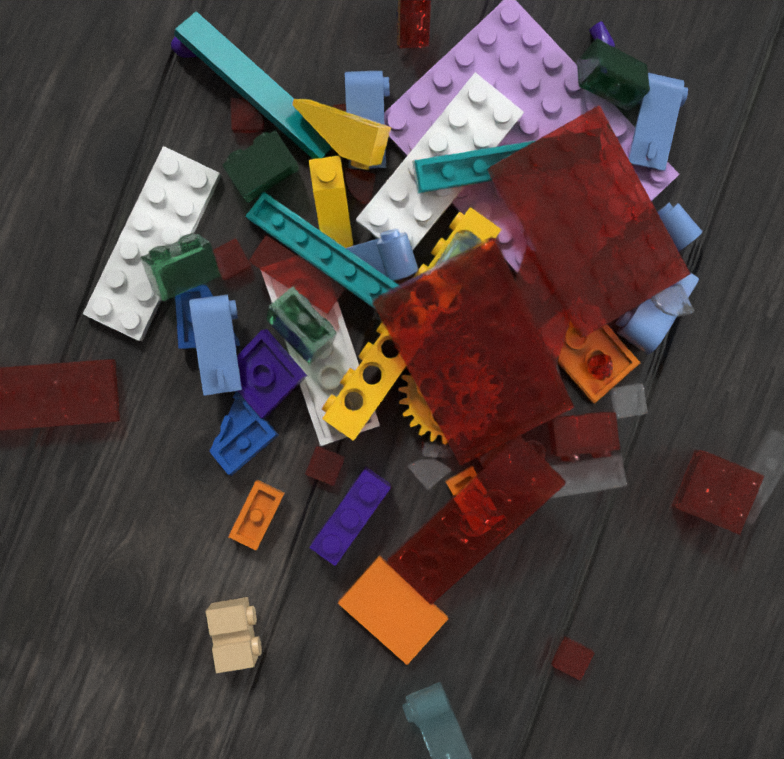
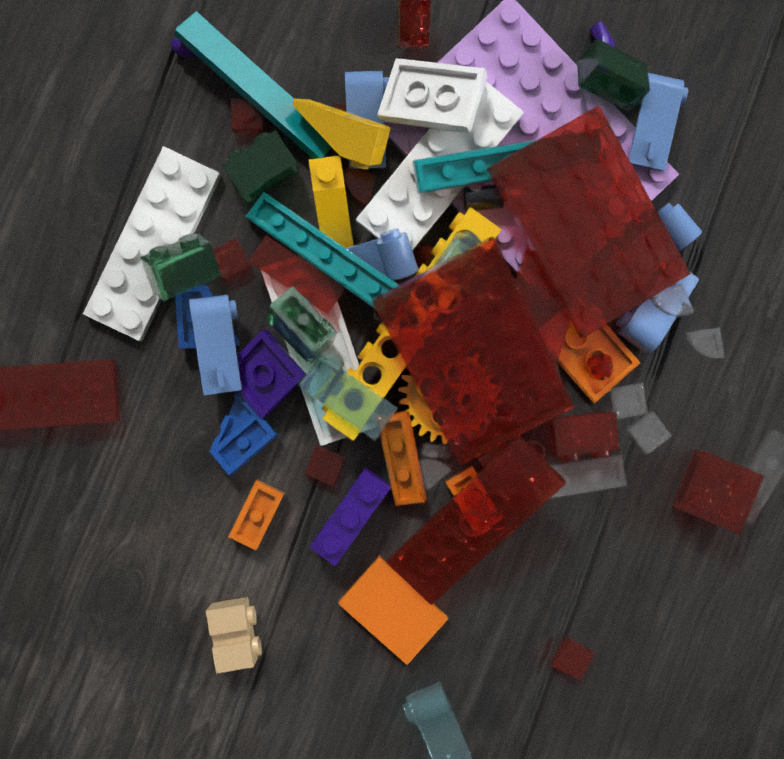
none -> clear light blue door [299,353,398,440]
none -> orange tile [376,410,427,506]
none -> white plate [377,58,488,134]
none -> clear red hinge [413,243,435,269]
none -> black piece [463,184,525,211]
none -> clear tile [626,411,672,455]
none -> clear tile [686,327,725,358]

